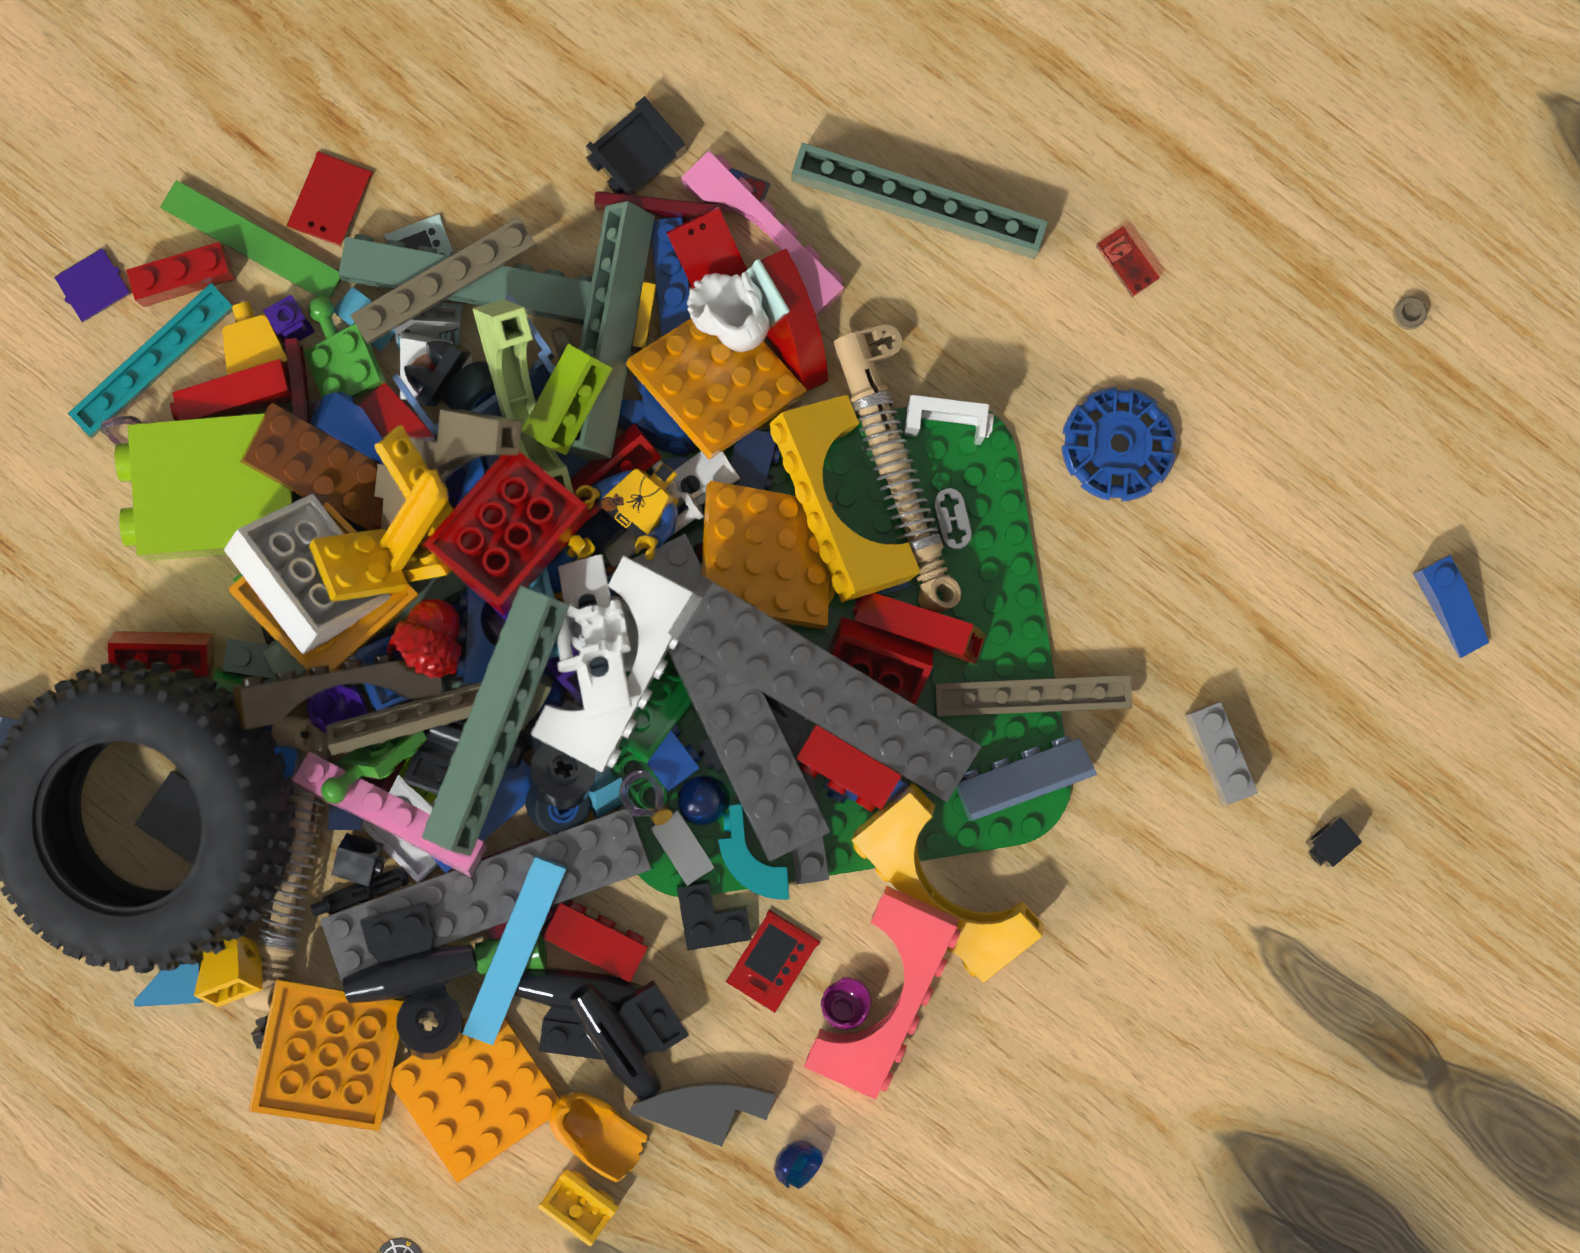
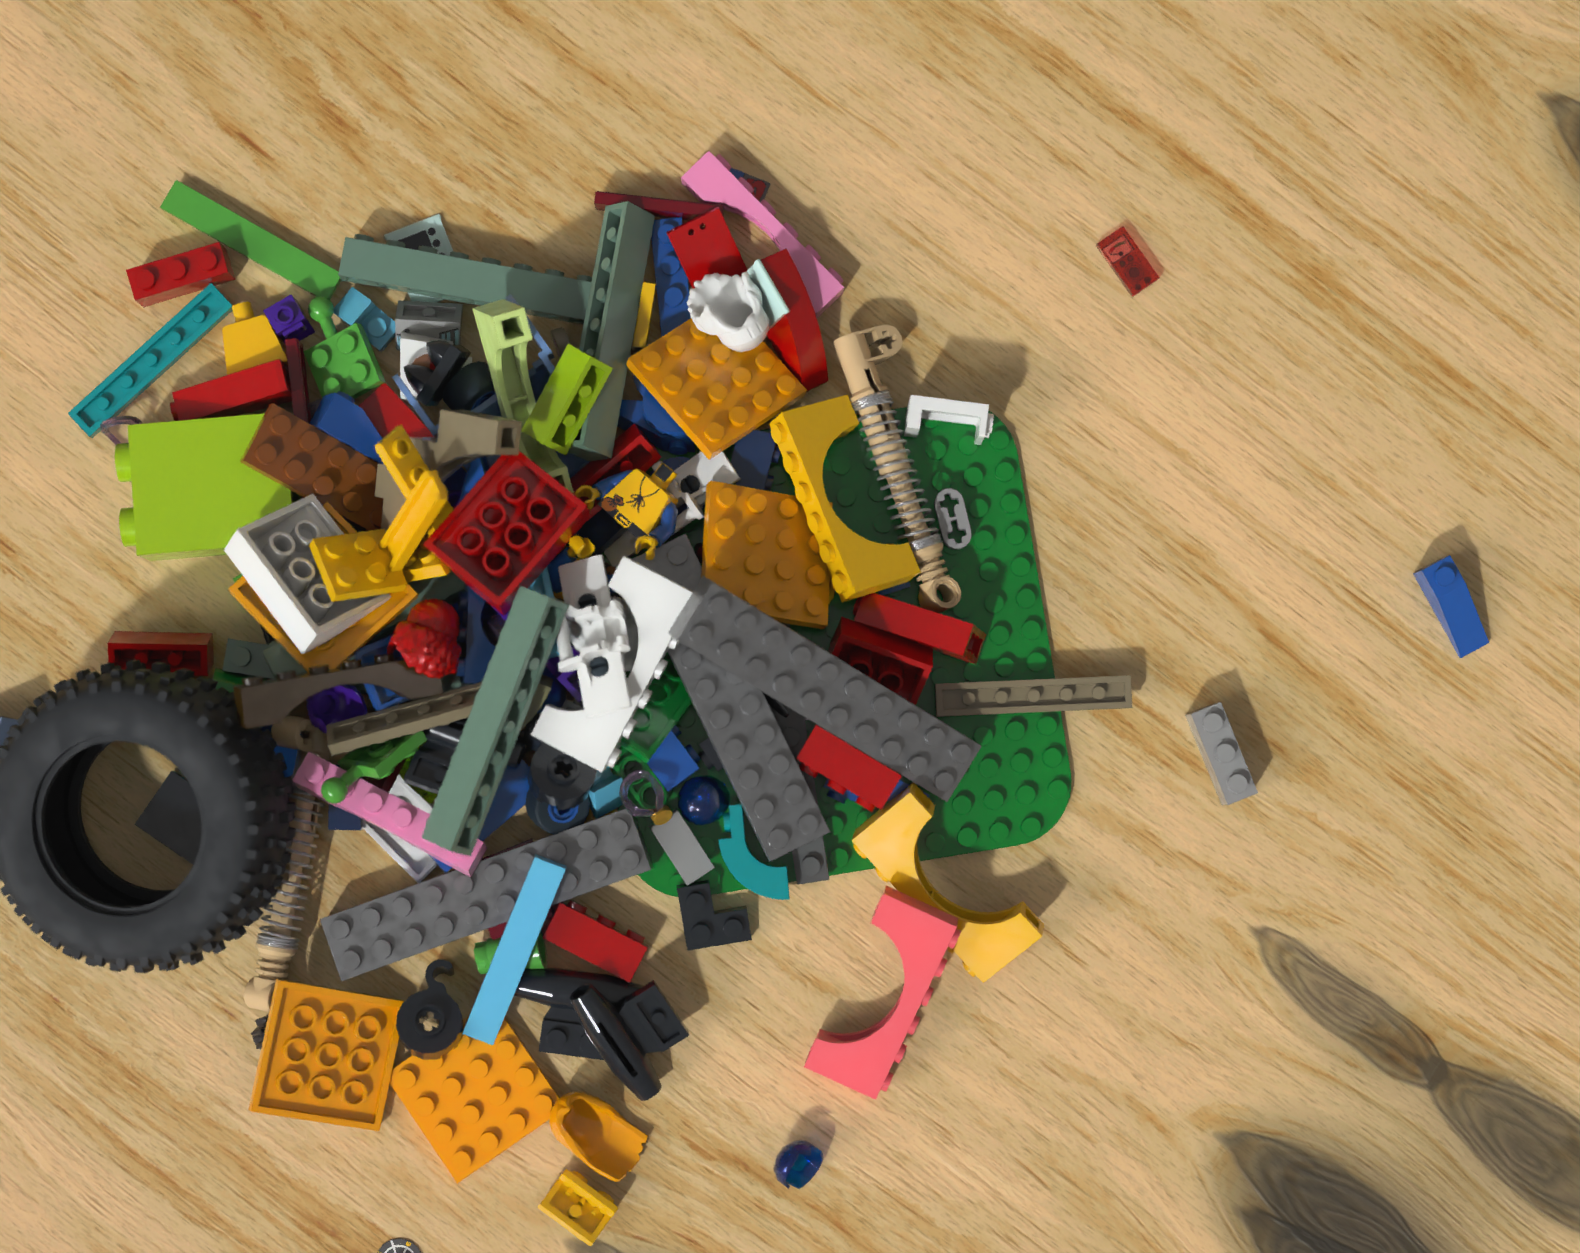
dark purple piece [54,248,131,323] -> none
dark azure slope [134,960,204,1007] -> none
yellow torso [194,926,263,1007] -> none
red container [287,151,373,247] -> none
black piece [310,867,408,917] -> none
black brick [331,833,386,887] -> none
black plate [343,902,478,1004] -> none
dark tan plate [350,217,536,345] -> none
black panel [586,96,687,195] -> none
dark grey slope [629,1082,775,1146] -> none
red container [725,910,820,1013] -> none
sand green brick [792,142,1048,260] -> none
magenta hair [820,977,872,1030] -> none
sand blue slope [956,735,1097,820] -> none
blue plate [1061,386,1177,502] -> none
black brick [1306,817,1362,867] -> none
dark tan tile [1393,296,1427,330] -> none

